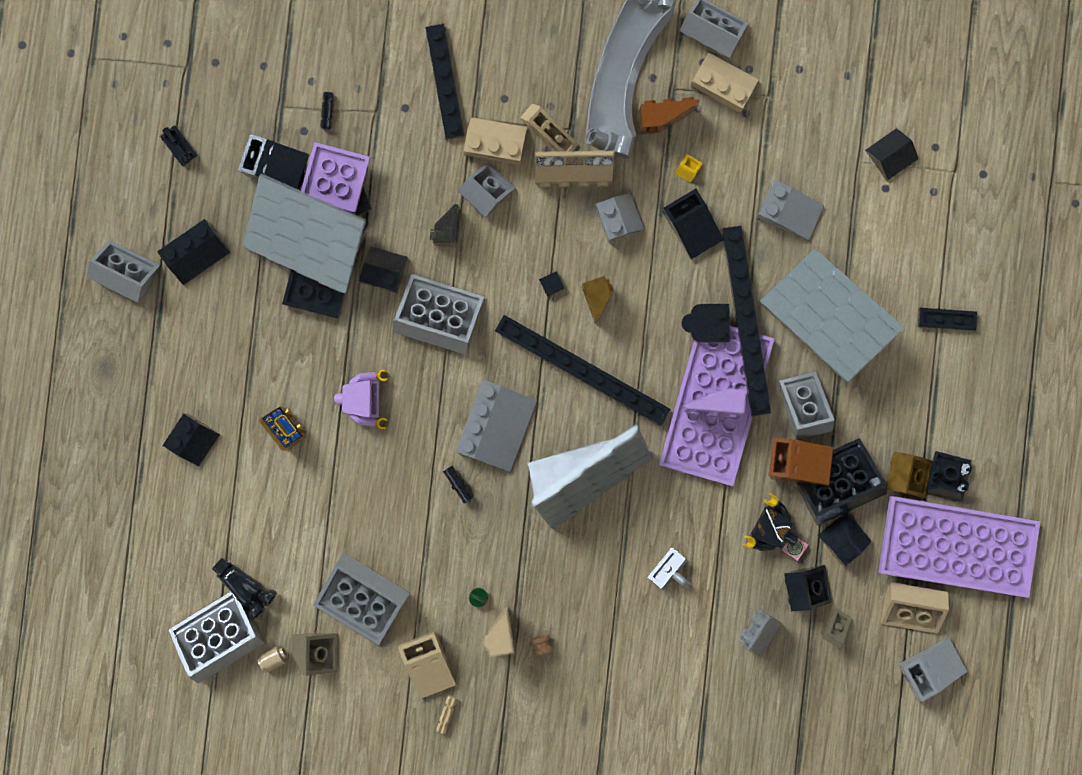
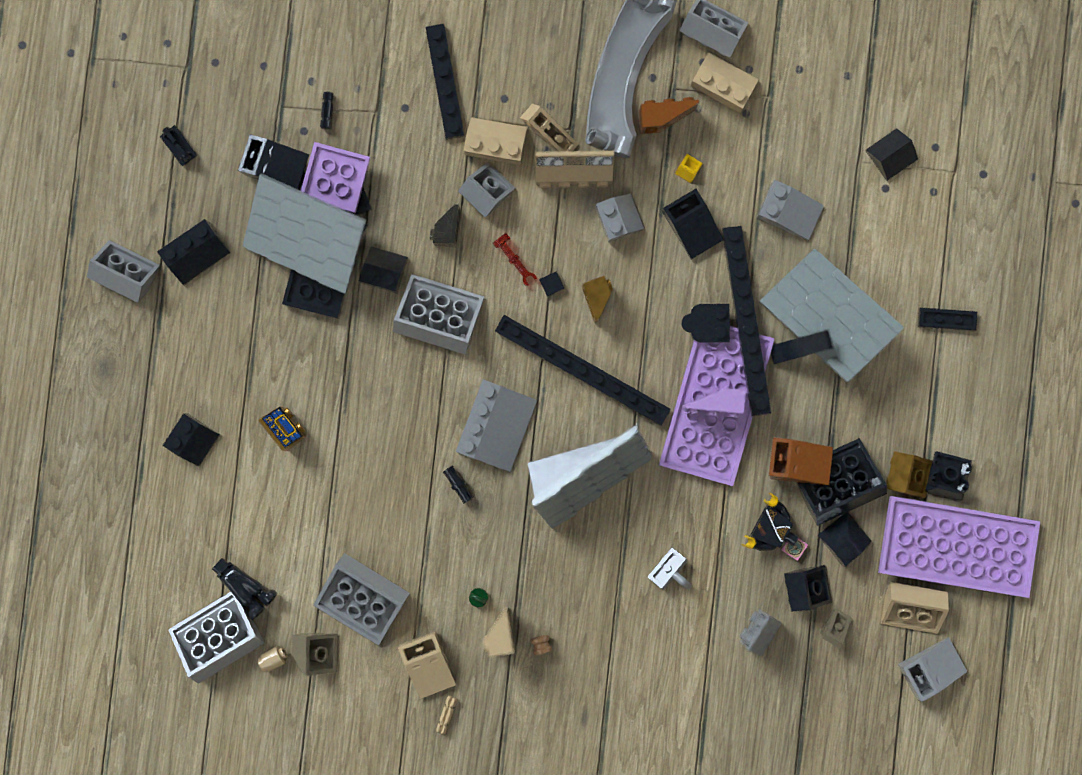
lavender torso [334,370,388,429] -> none
light grey slope [779,372,835,440] -> none
none -> clear red piece [492,233,537,286]
none -> black tile [771,329,834,364]

